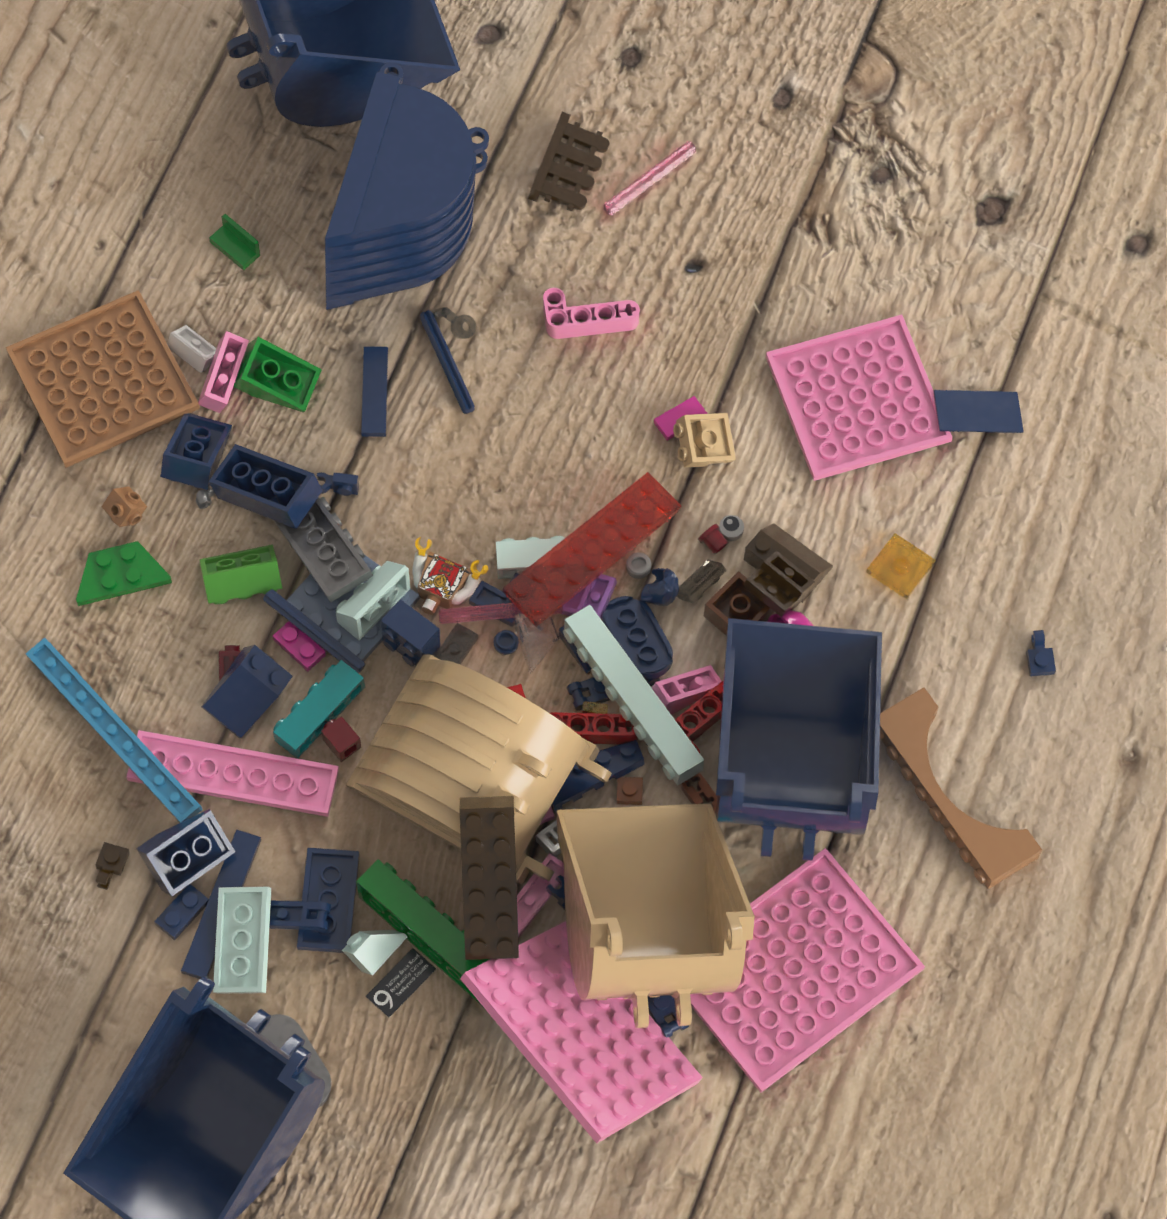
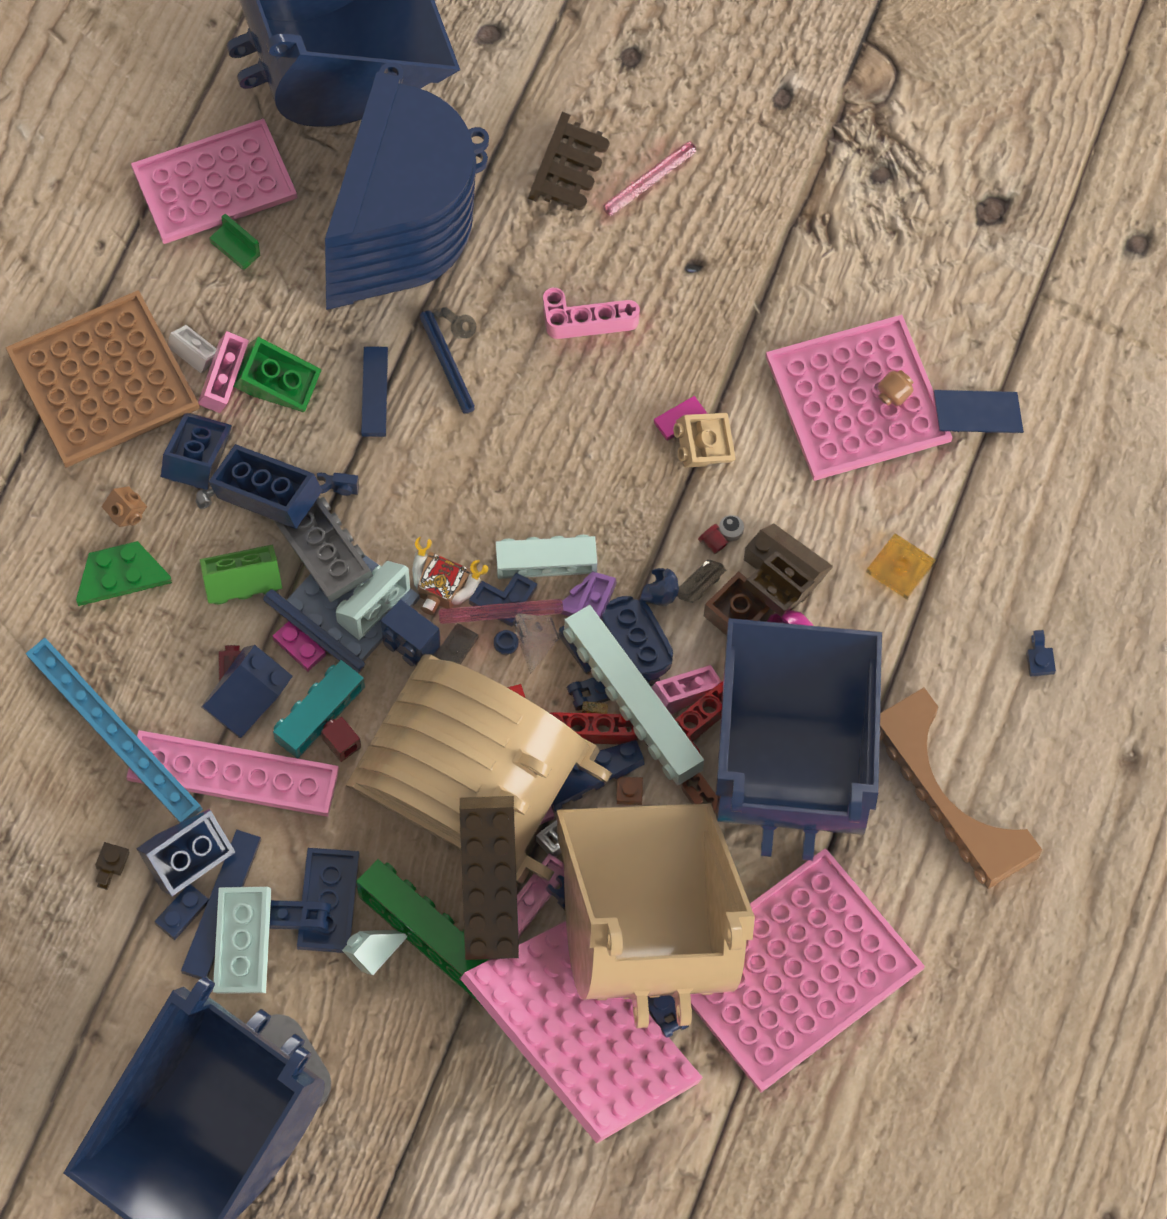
black sticker [366,948,436,1017] -> none
clear red plate [502,472,682,627] -> none
light grey tile [626,553,651,579] -> none
none -> bright pink plate [131,119,297,244]
none -> medium nougat head [877,370,914,406]

